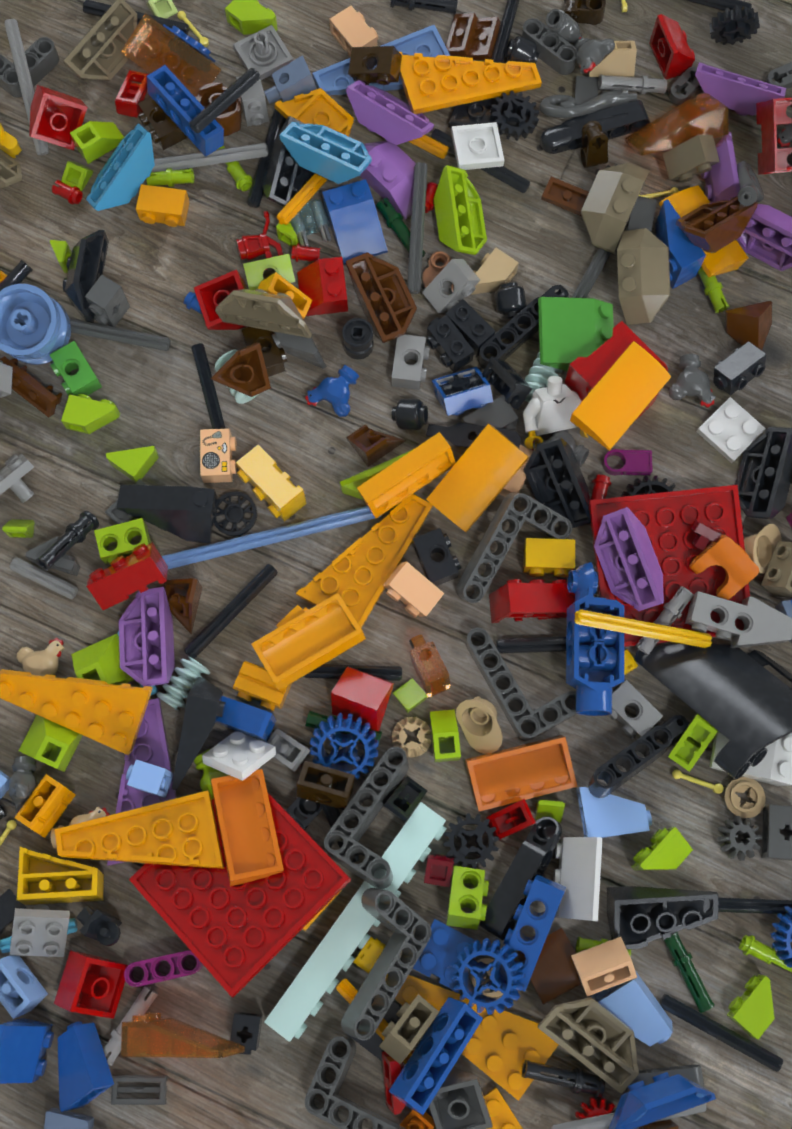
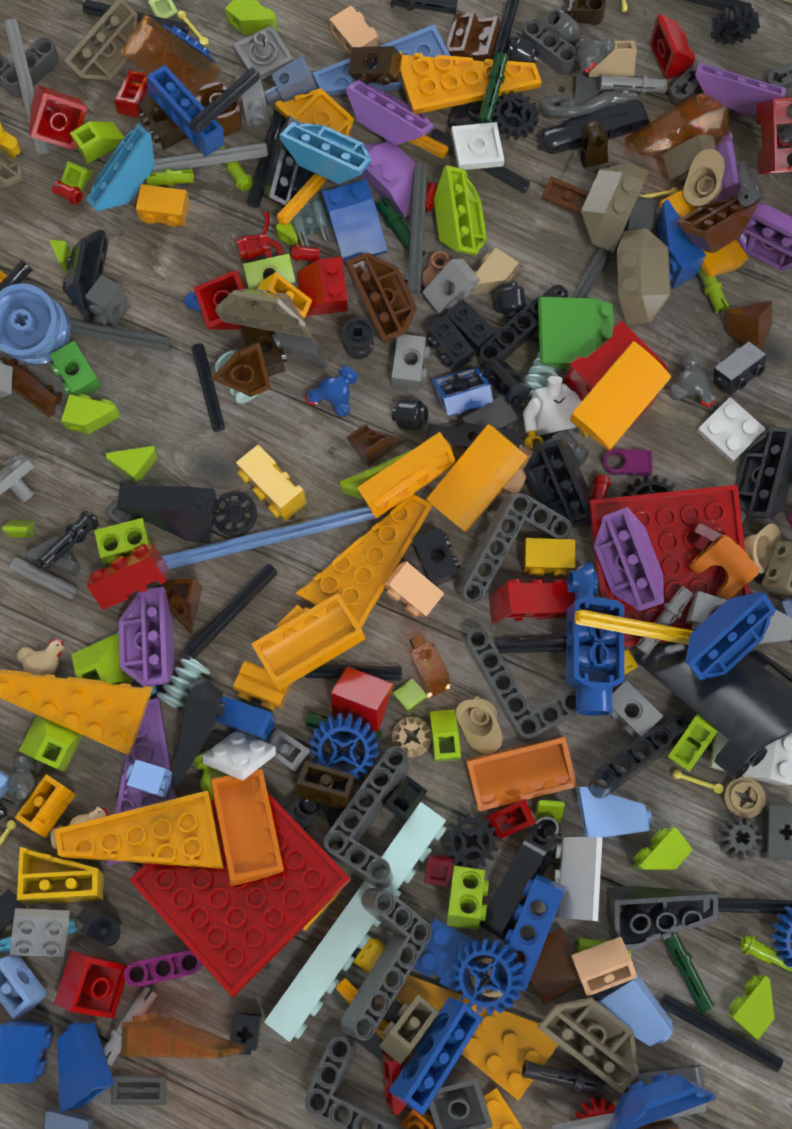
light nougat brick [200,429,237,483] -> none
none -> dark green pin [478,52,509,123]
none -> tan piece [683,149,725,206]
none -> blue wedge [685,591,776,680]

